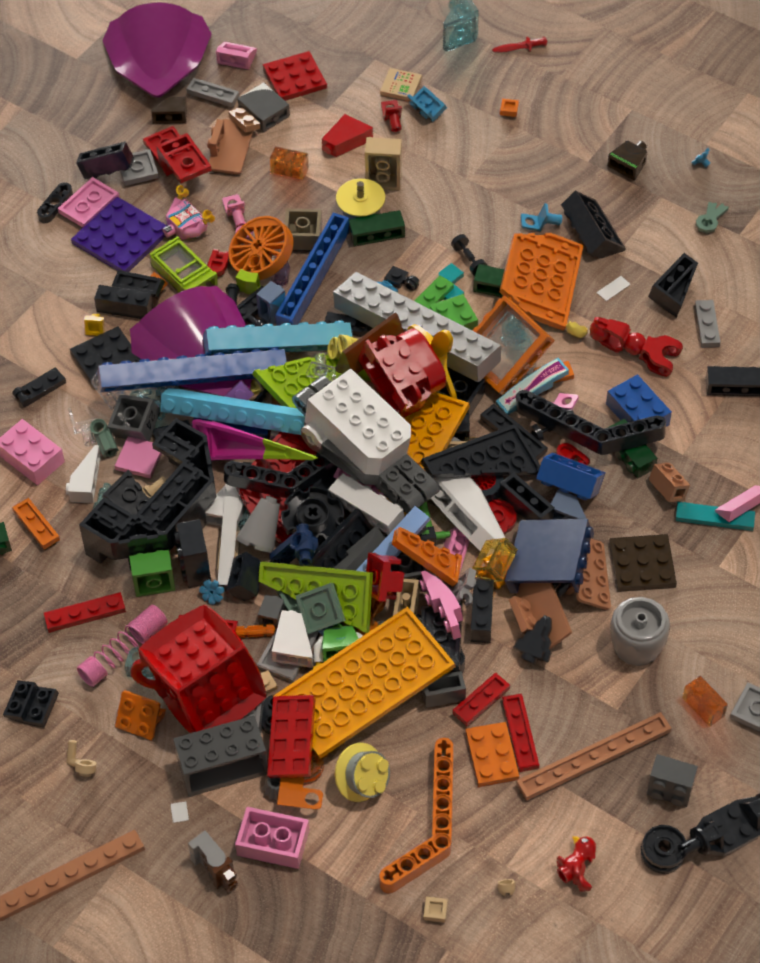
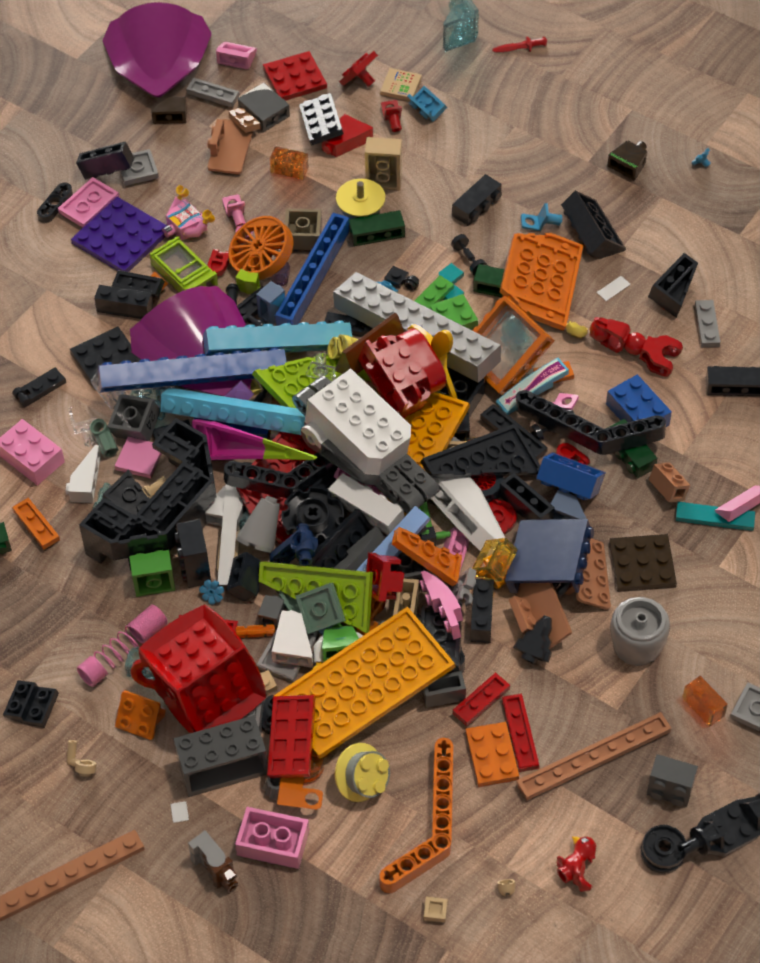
red plate [44,592,126,633] -> none
yellow tile [84,314,105,336] -> none
red bracket [143,126,212,184] -> none
orange plate [500,98,519,117] -> none
sand green piece [696,202,729,234] -> none
none -> plate [299,93,344,146]
none -> red plate [339,51,378,87]
none -> black brick [452,174,502,226]

